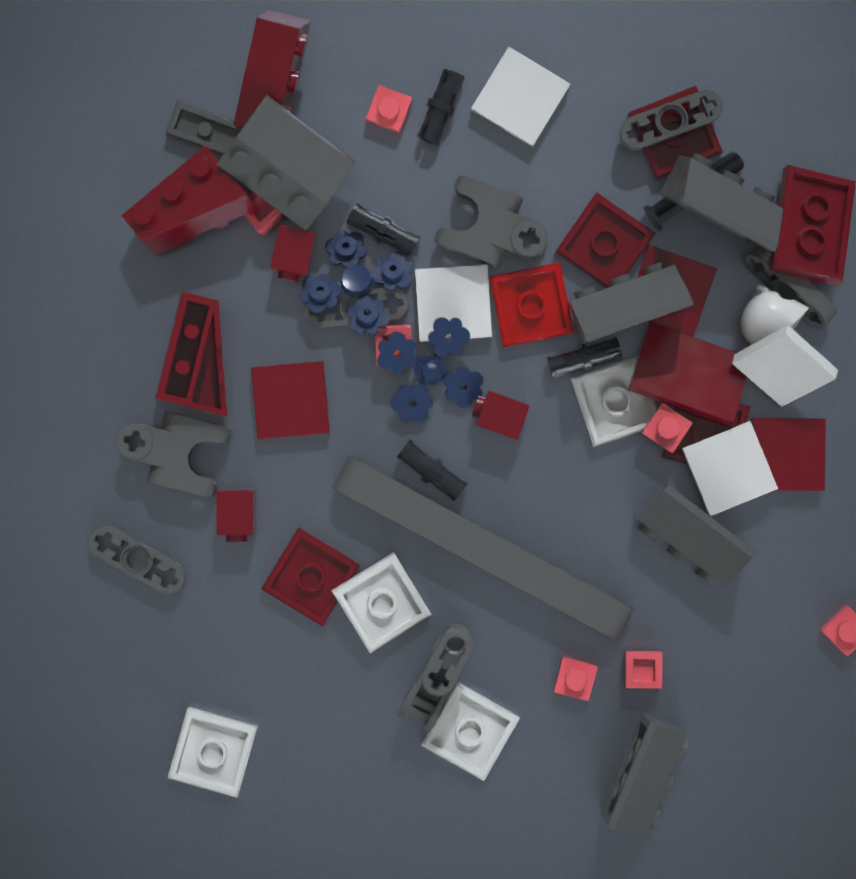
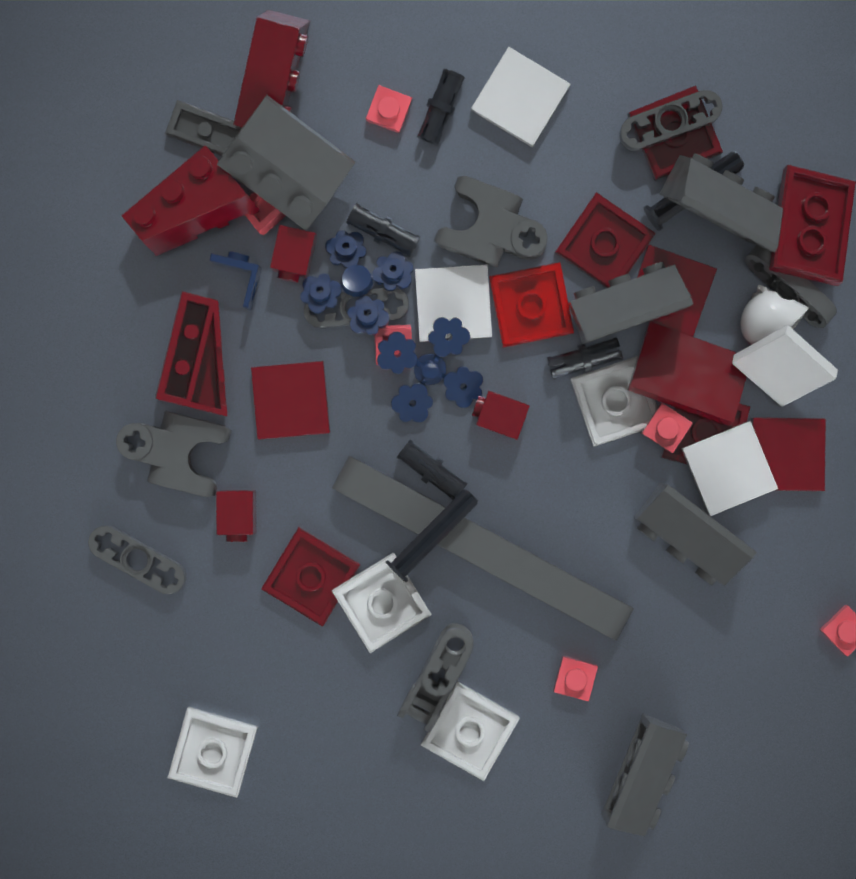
coral plate [624,650,663,689] -> none
none -> dark blue bracket [209,251,262,310]
none -> black axle [385,489,478,583]

